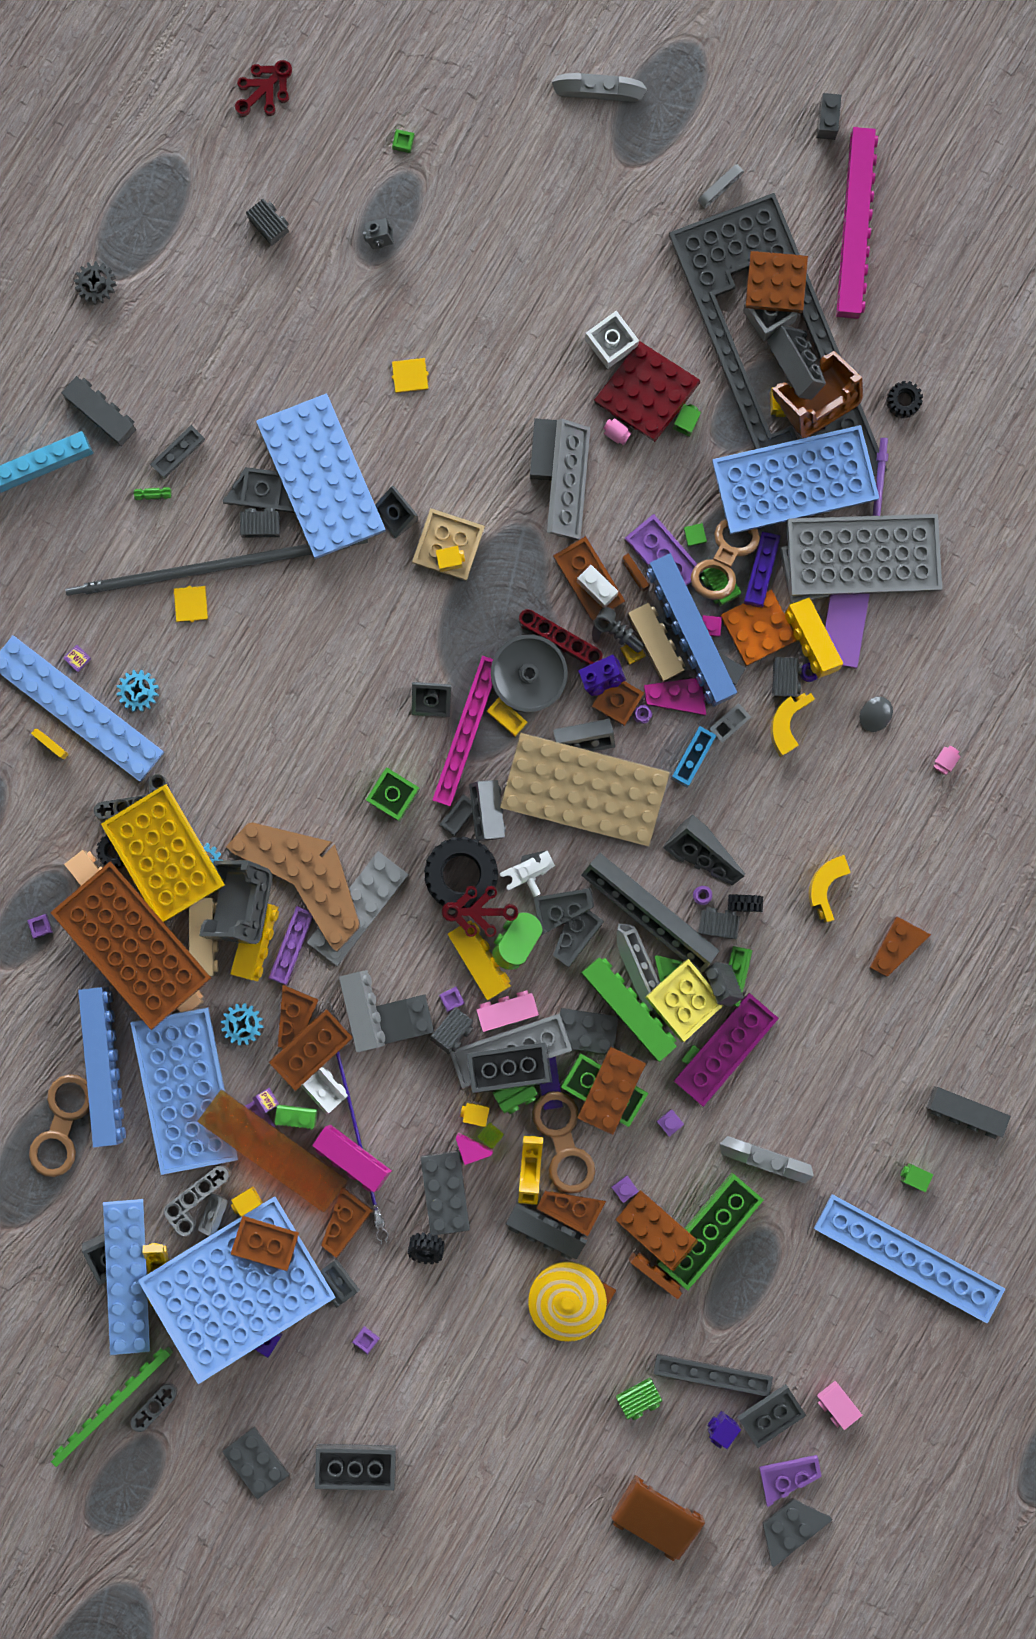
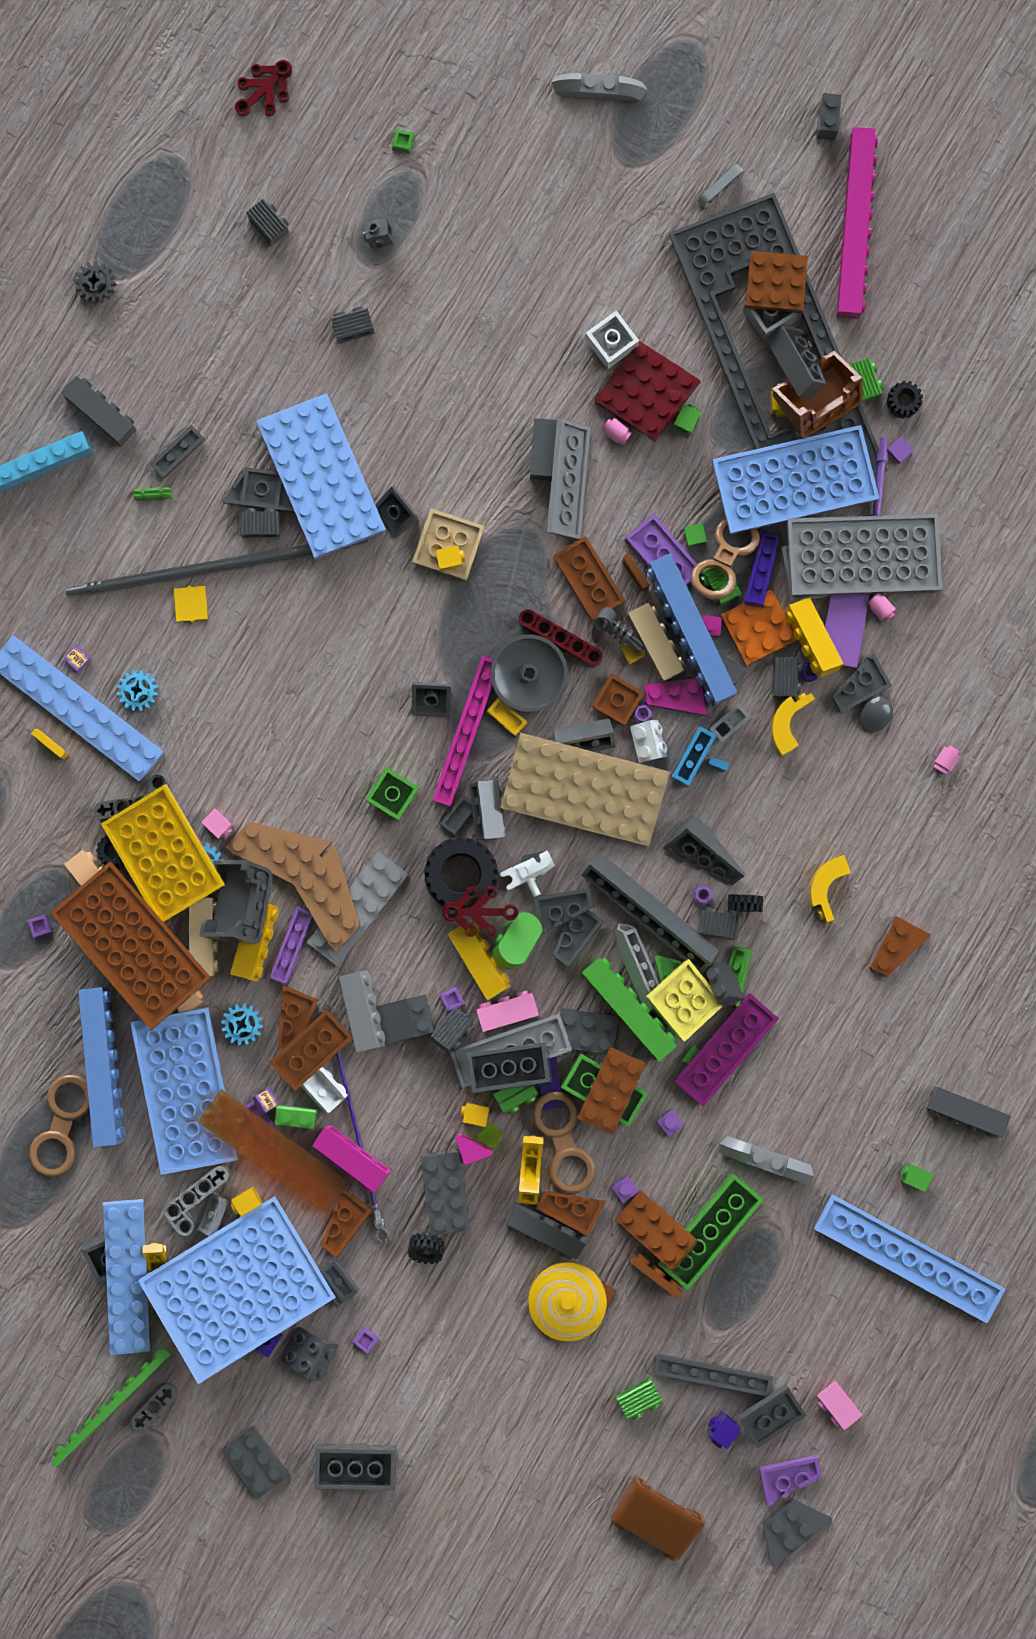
dark orange plate [231,1216,299,1271] -> none
yellow piece [392,358,429,393] -> none
white brick [577,565,619,608] -> none
dark purple brick [578,654,626,696] -> none
none -> bright pink brick [201,809,234,840]
none -> dark grey bracket [282,1327,339,1381]
none -> dark grey brick [331,307,374,344]
none -> white bracket [630,720,667,764]
none -> dark azure tile [707,757,729,772]
none -> dark grey wing [832,652,892,714]
none -> bright green brick [849,358,883,404]
none -> bright pink brick [868,593,896,622]
none -> medium lavender tile [887,436,914,464]

